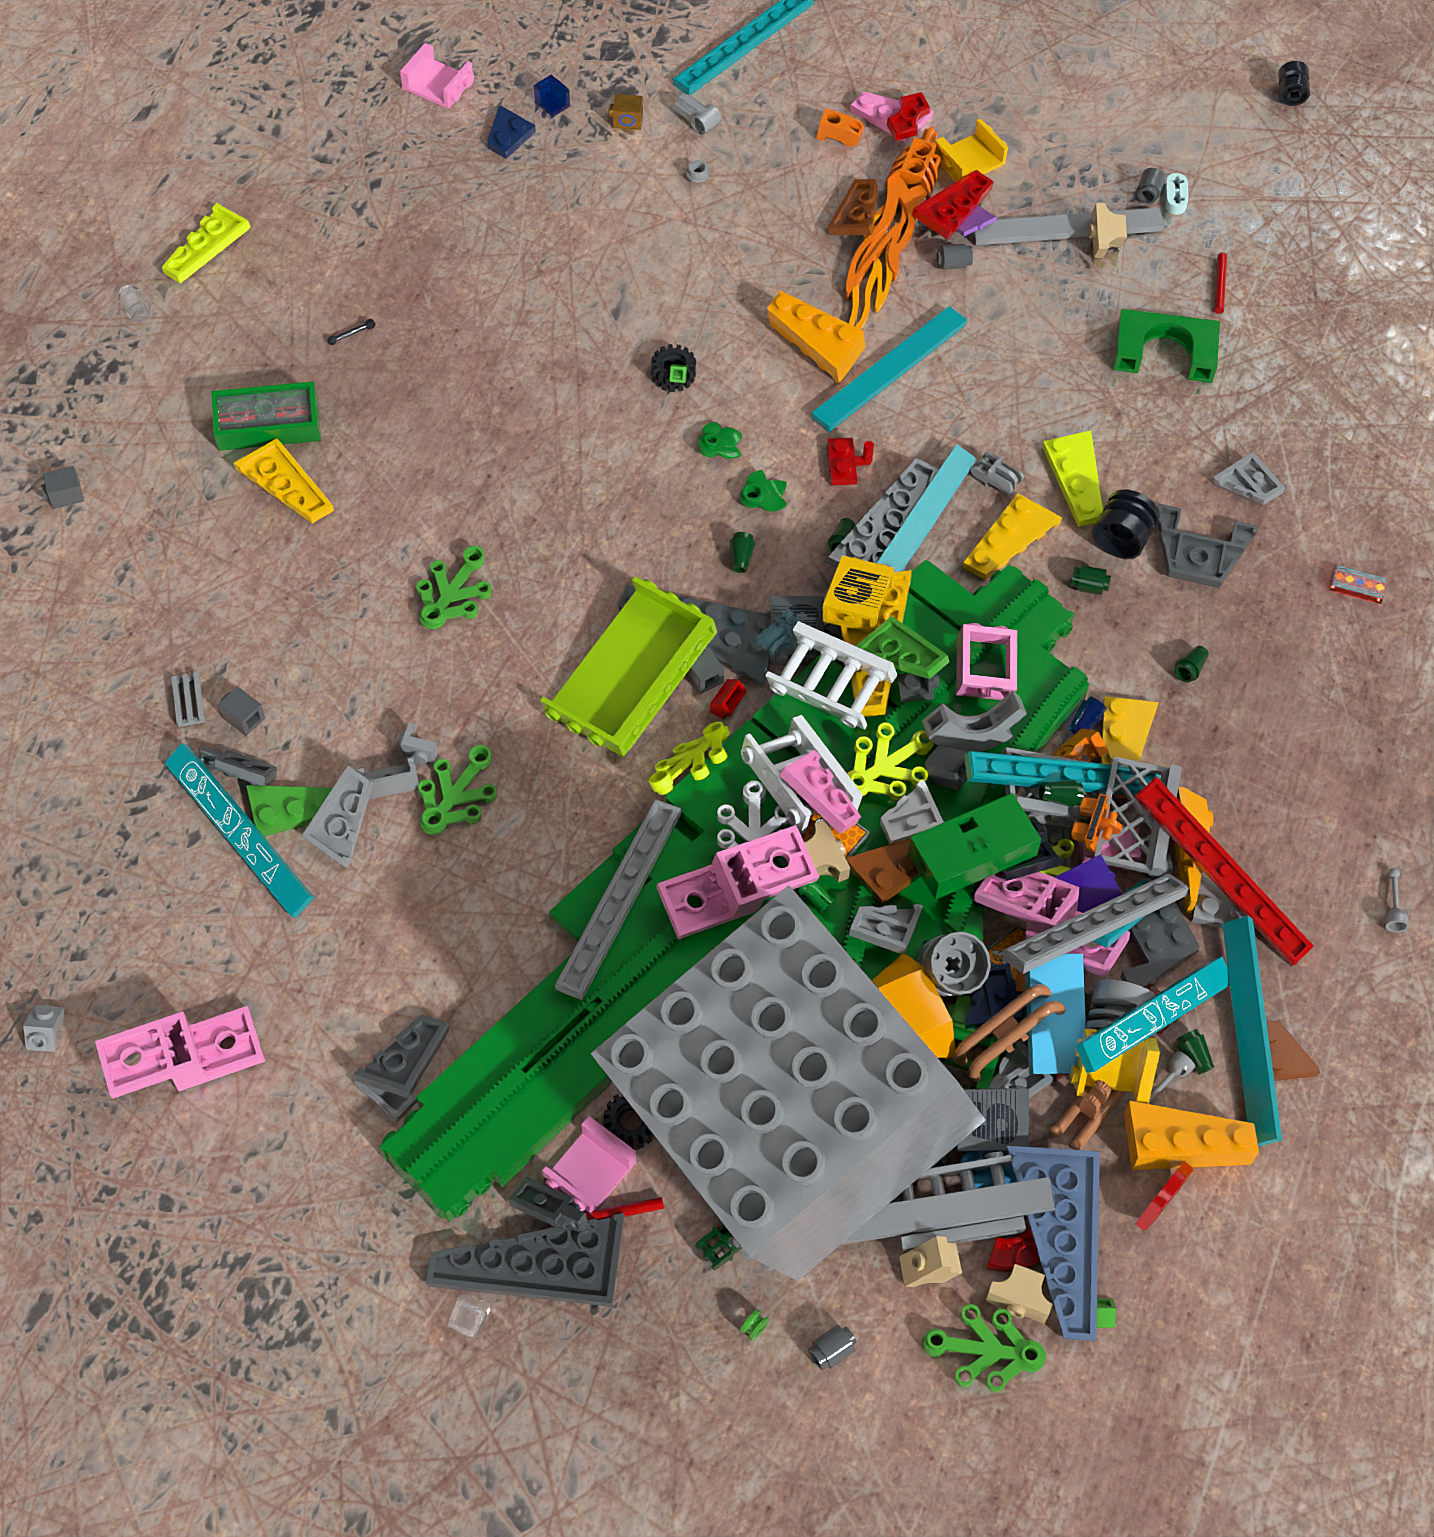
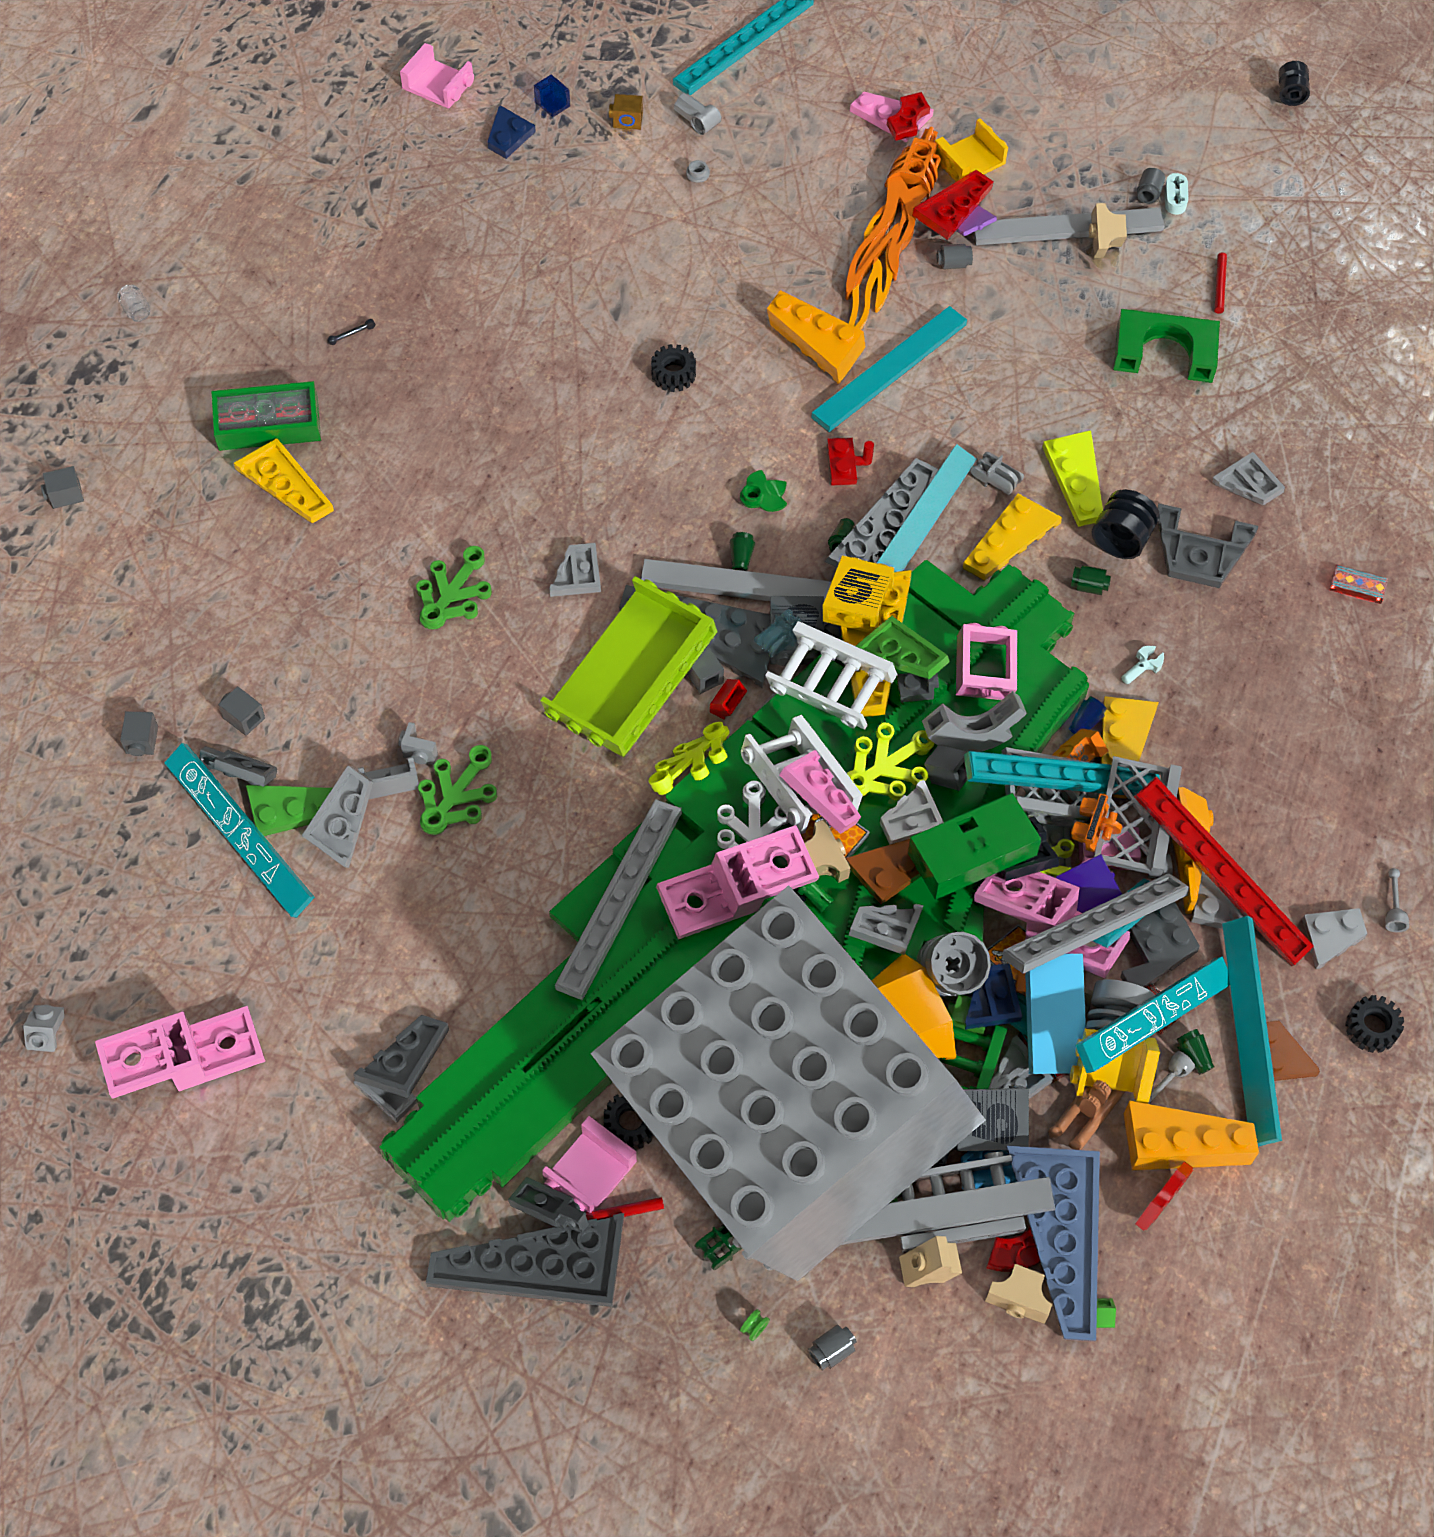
neon yellow wing [162,203,251,284] -> none
light grey tile [171,672,206,727] -> none
clear slope [447,1293,492,1339] -> none
bright green piece [670,364,688,383] -> none
green plate [697,422,742,459] -> none
orange leg [816,108,864,147] -> none
dark orange wing [827,179,878,235] -> none
bright green plant [922,1304,1046,1393] -> none
nougat piece [954,984,1066,1083] -> none
dark green cone [1039,779,1084,808] -> none
dark green cone [1174,646,1209,683] -> none
none -> dark grey brick [120,711,158,756]
none -> light grey wing [549,543,601,597]
none -> light grey tile [641,559,832,601]
none -> light aqua bar [1121,646,1164,684]
none -> light grey wing [1302,908,1367,969]
none -> black tyre [1345,995,1404,1053]

